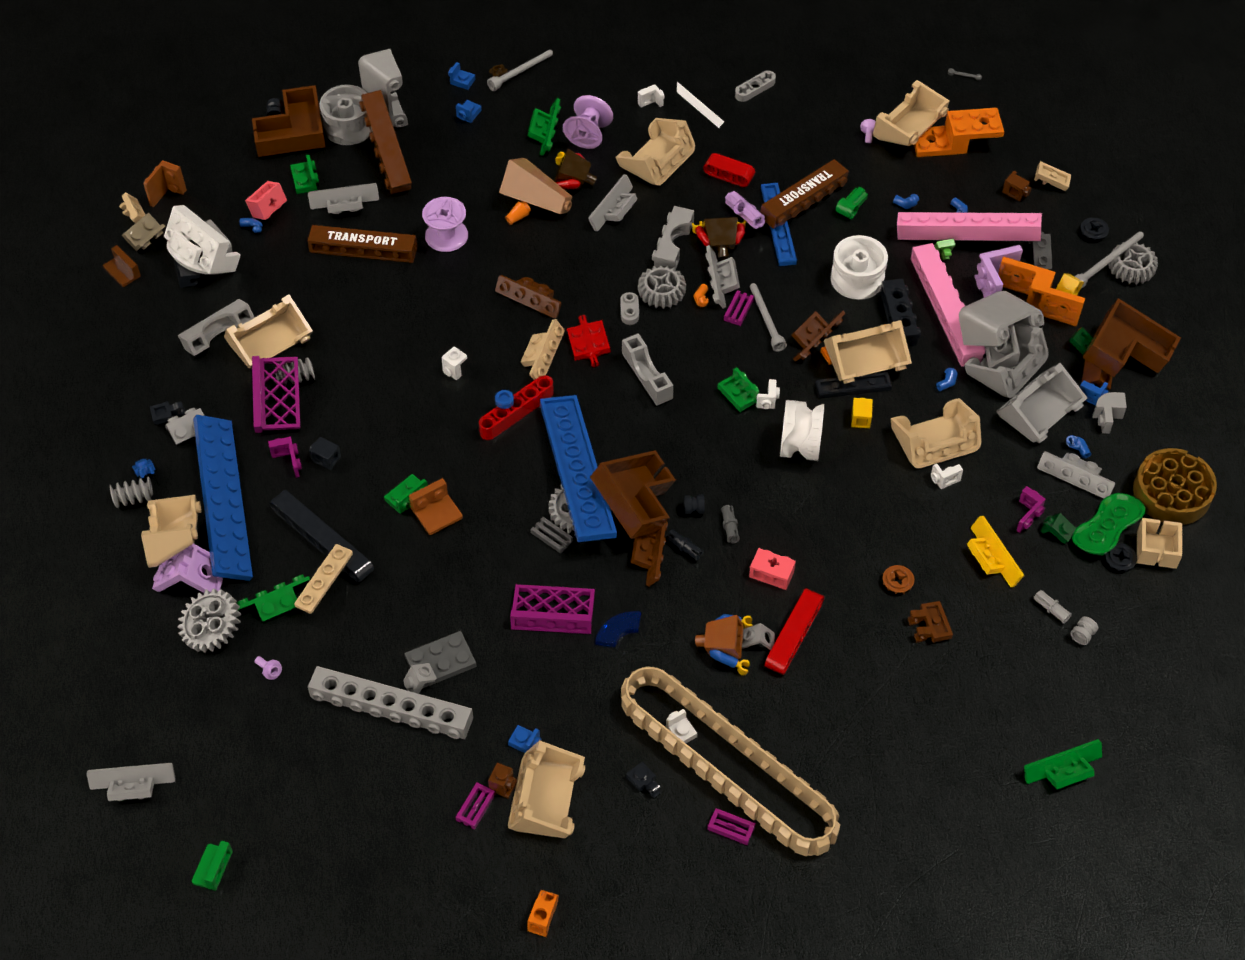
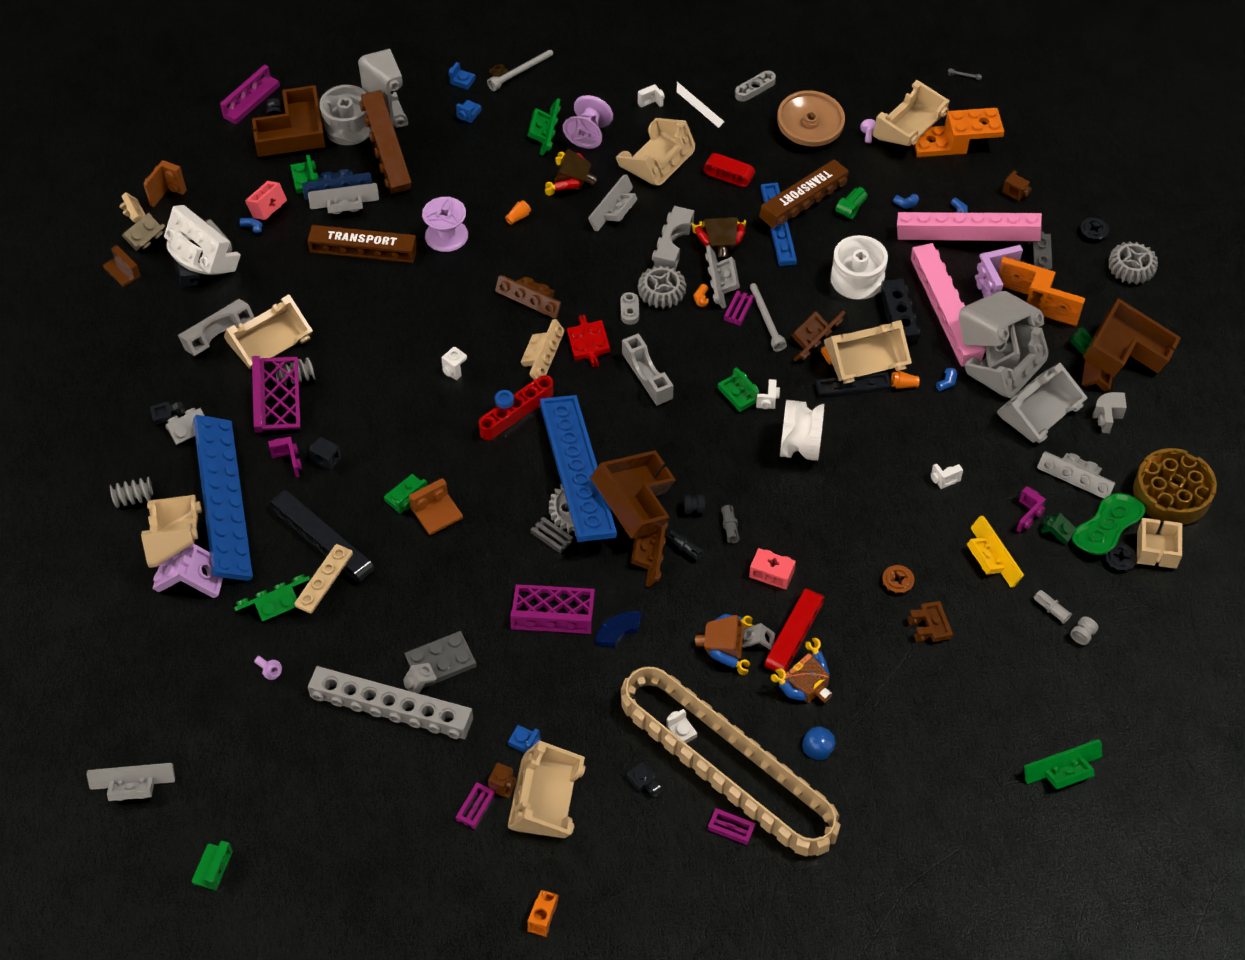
blue plate [132,459,155,478] -> none
light grey gear [178,588,241,653] -> none
medium nougat slope [499,158,572,214] -> none
lavender piece [725,191,765,229] -> none
yellow brick [851,398,873,428] -> none
tan windscreen [891,398,981,468] -> none
bright green tile [934,239,955,260] -> none
tan plate [1034,161,1071,191] -> none
yellow brick [1056,273,1084,295] -> none
blue arm [1066,435,1091,459] -> none
light grey piece [1074,232,1144,290] -> none
blue bracket [1080,380,1109,406] -> none
none -> magenta fence [220,65,280,124]
none -> dark blue bracket [302,169,372,200]
none -> torso [771,638,832,703]
none -> medium nougat dish [777,91,845,146]
none -> blue hair [802,726,836,760]
none -> orange cone [891,371,920,389]

